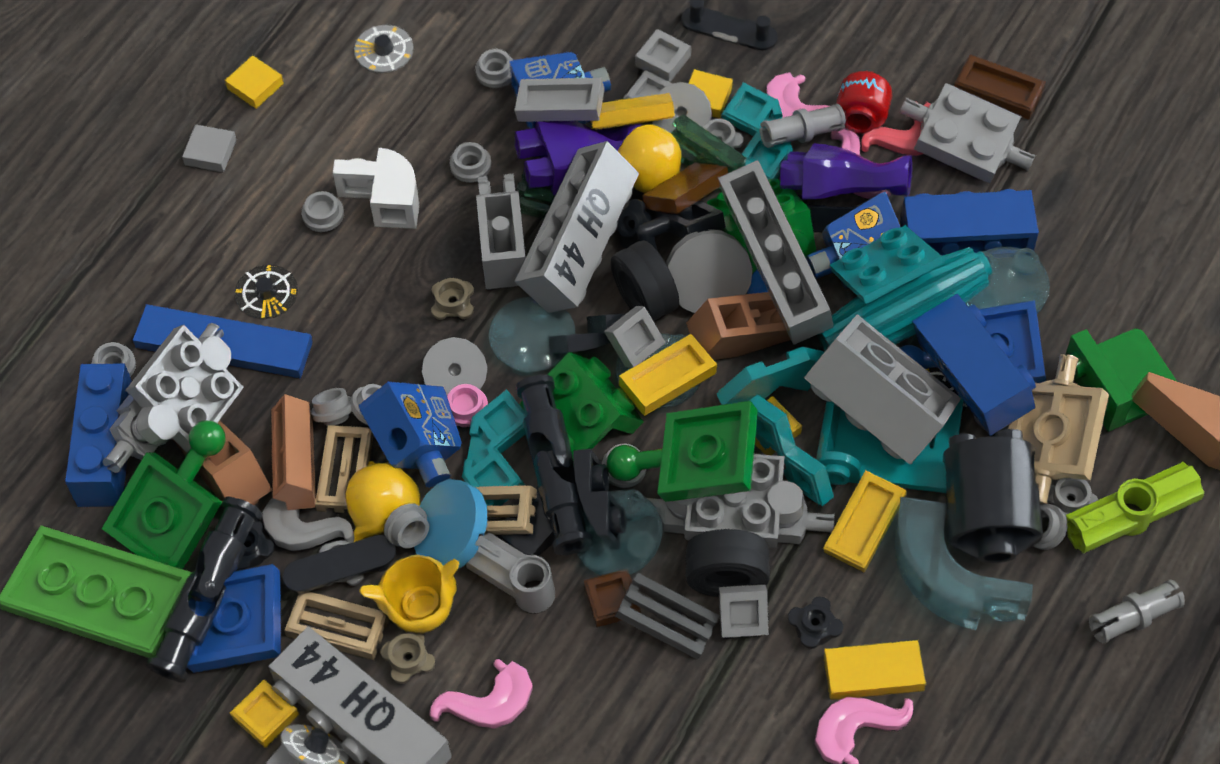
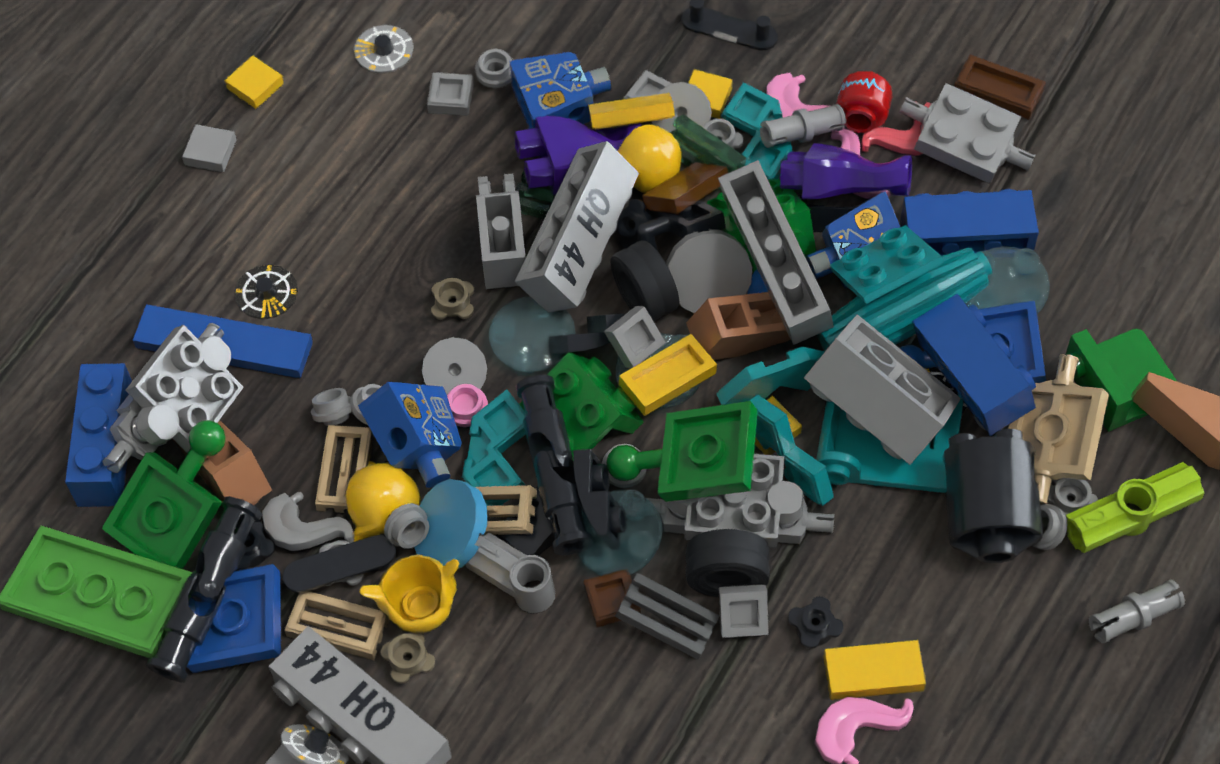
light grey plate [91,342,136,377] -> none
yellow tile [230,680,299,748] -> none
nougat piece [271,394,316,510] -> none
light grey plate [301,191,344,232] -> none
white brick [333,148,419,229] -> none
bright pink piece [430,659,533,729] -> none
light grey plate [450,142,491,182] -> none
light grey tile [515,78,604,122] -> none
light grey plate [635,29,691,82] -> none
yellow tile [823,470,906,573] -> none
clear light blue arch [894,497,1033,630] -> none
none -> light grey tile [427,72,474,116]

